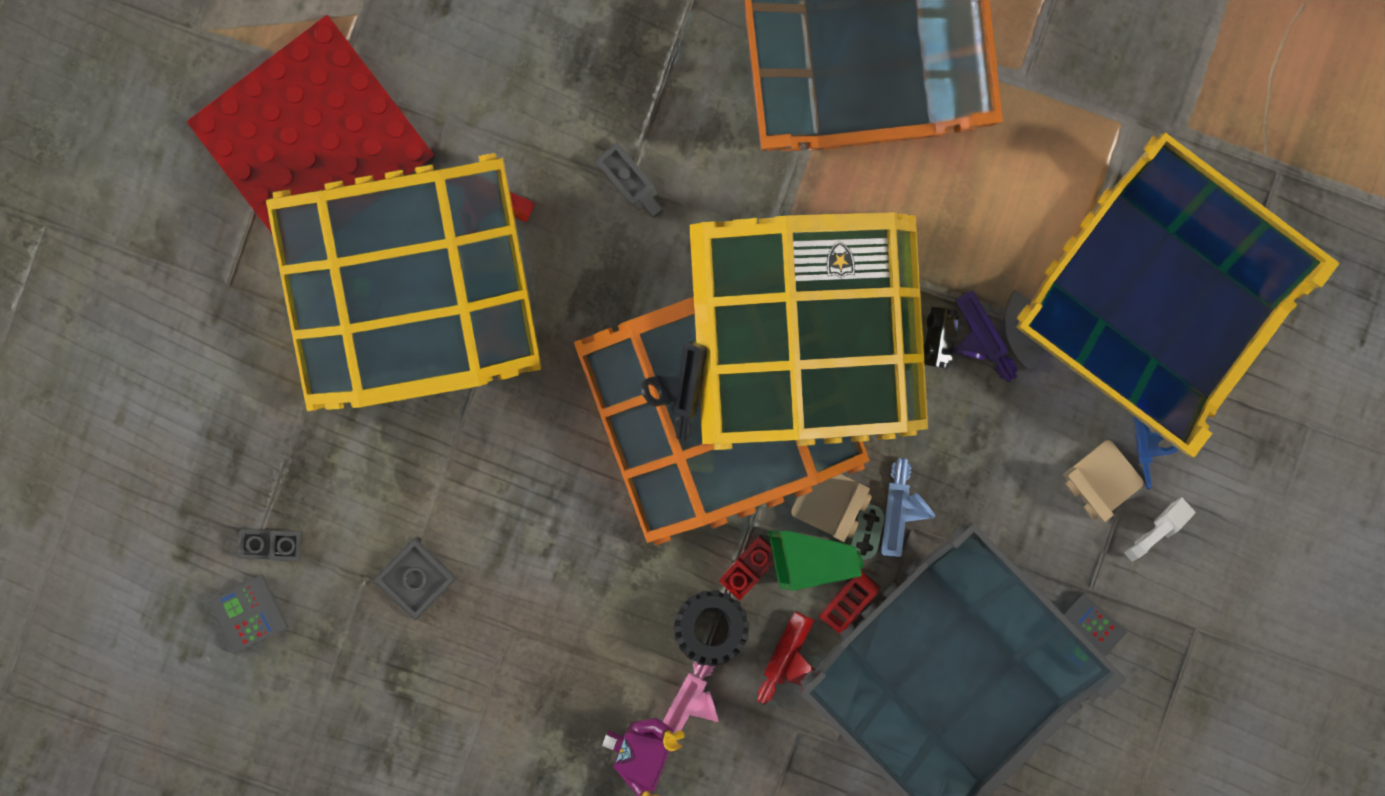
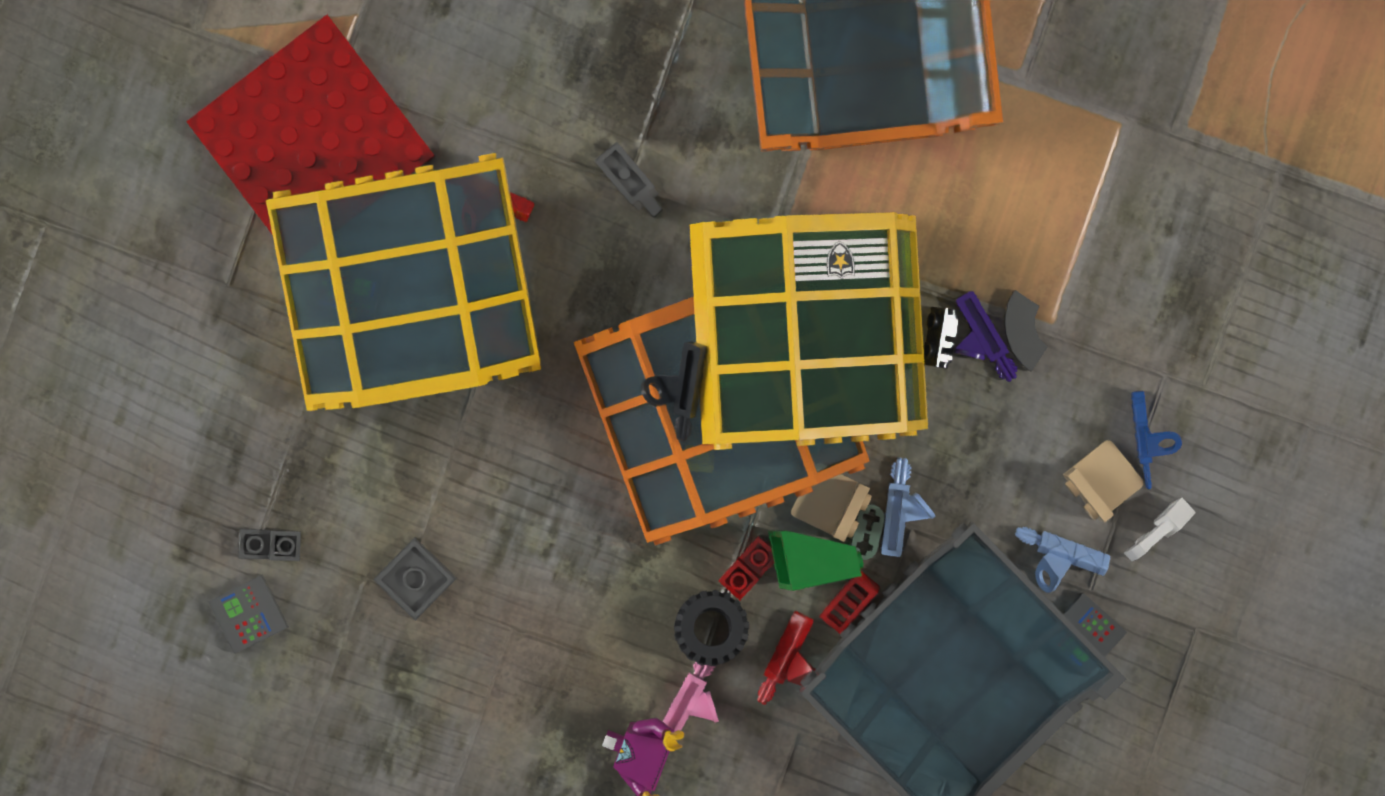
clear blue window [1016,132,1340,458] -> none
none -> light blue piece [1015,527,1110,593]

